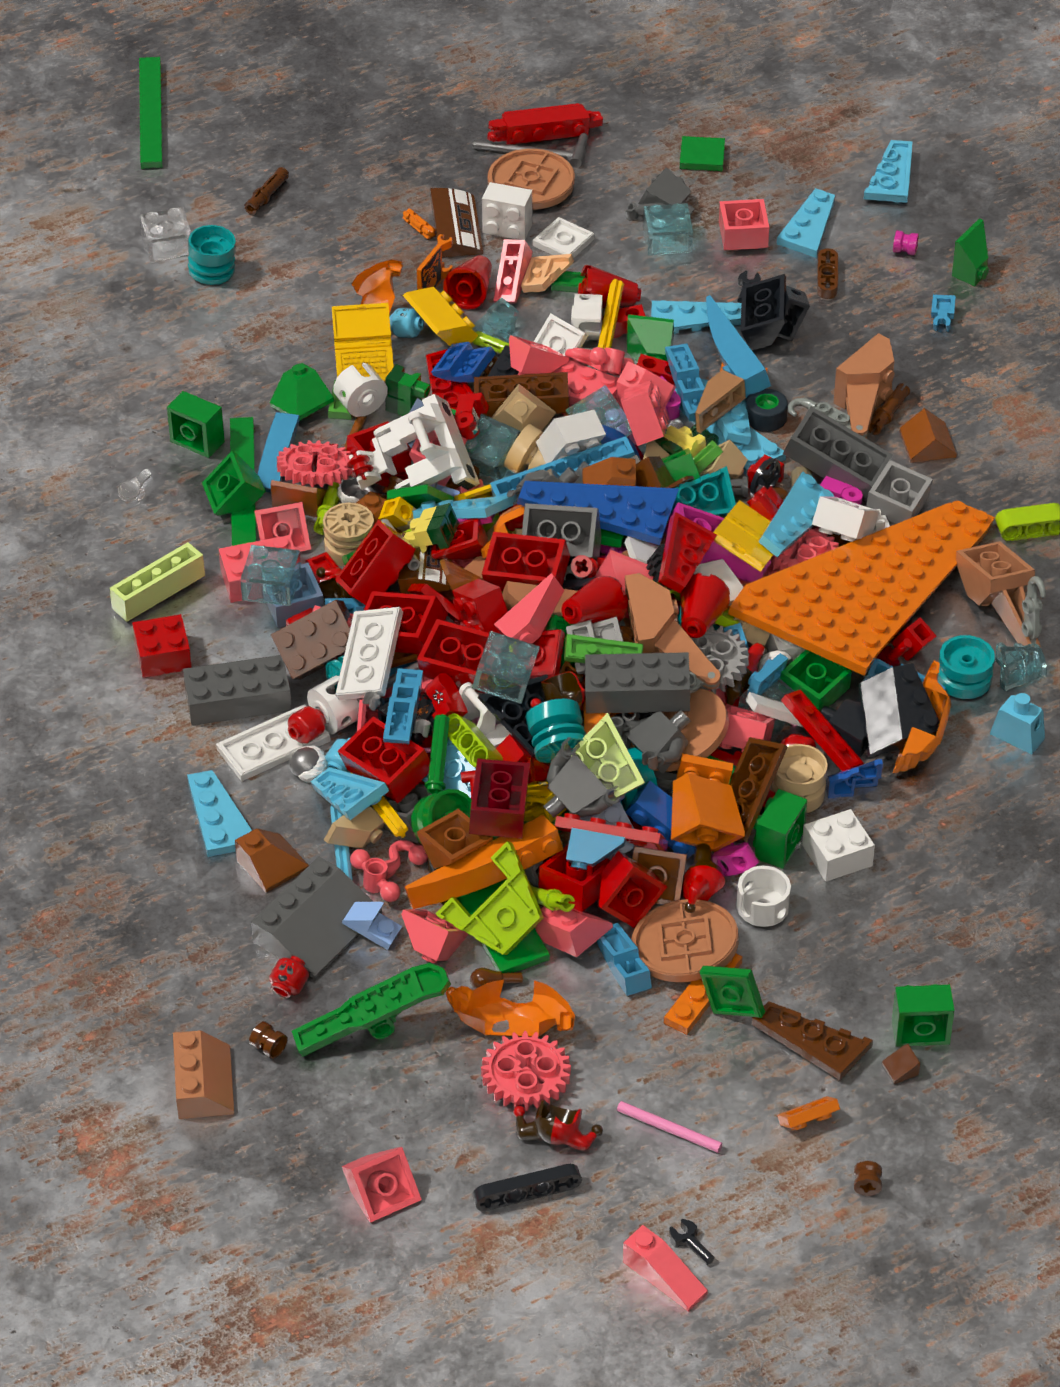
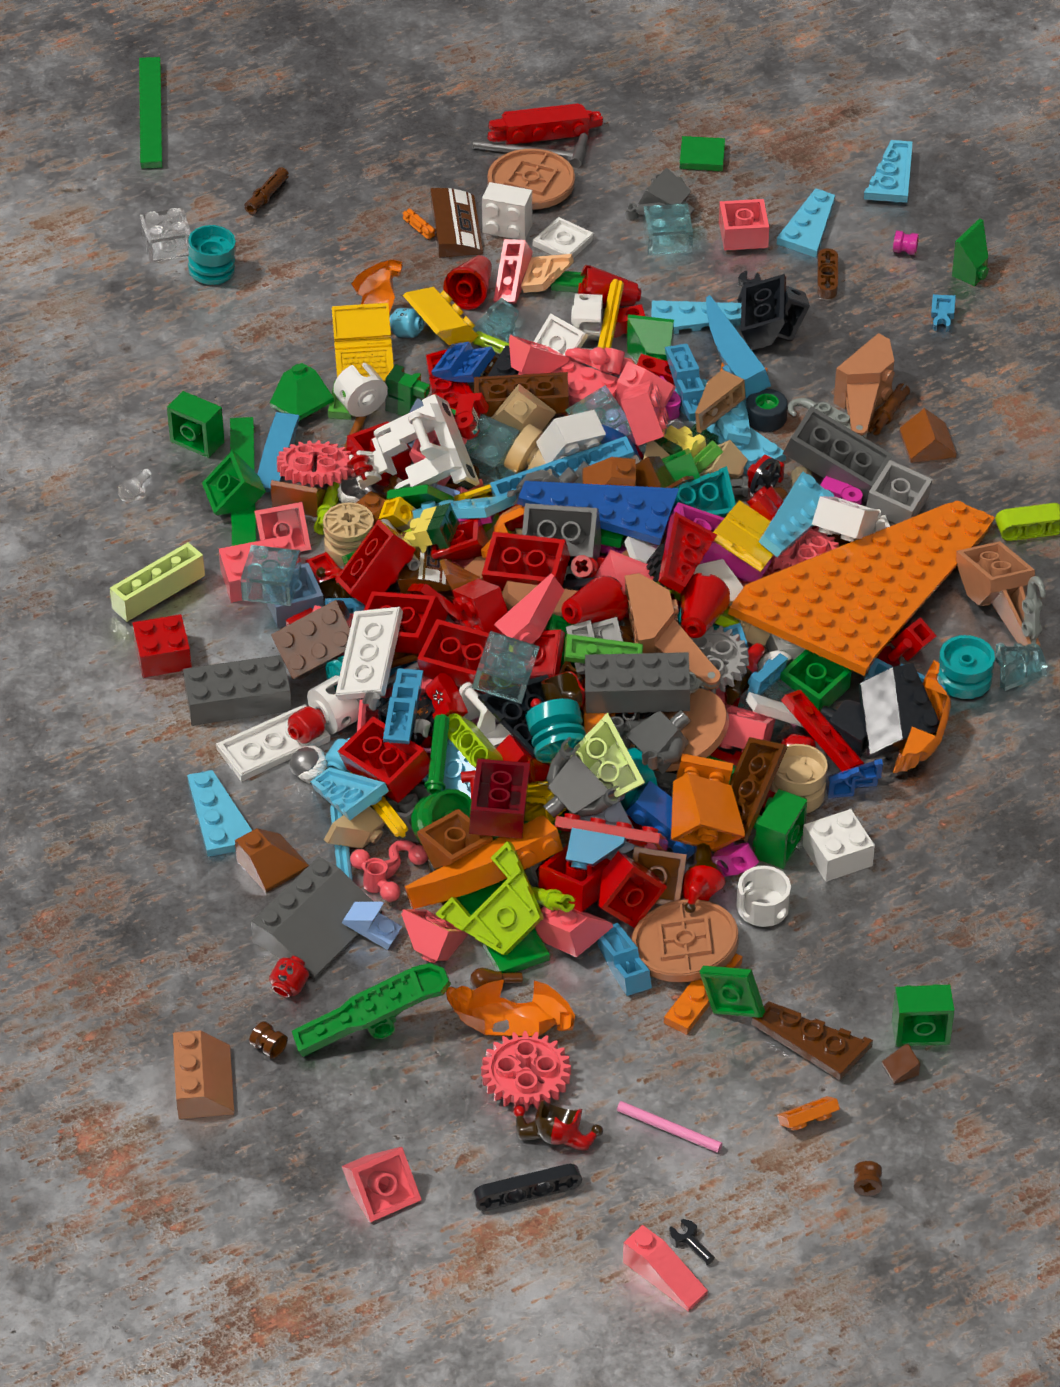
orange flag [417,234,453,290] -> none
medium azure torso [990,693,1045,755] -> none

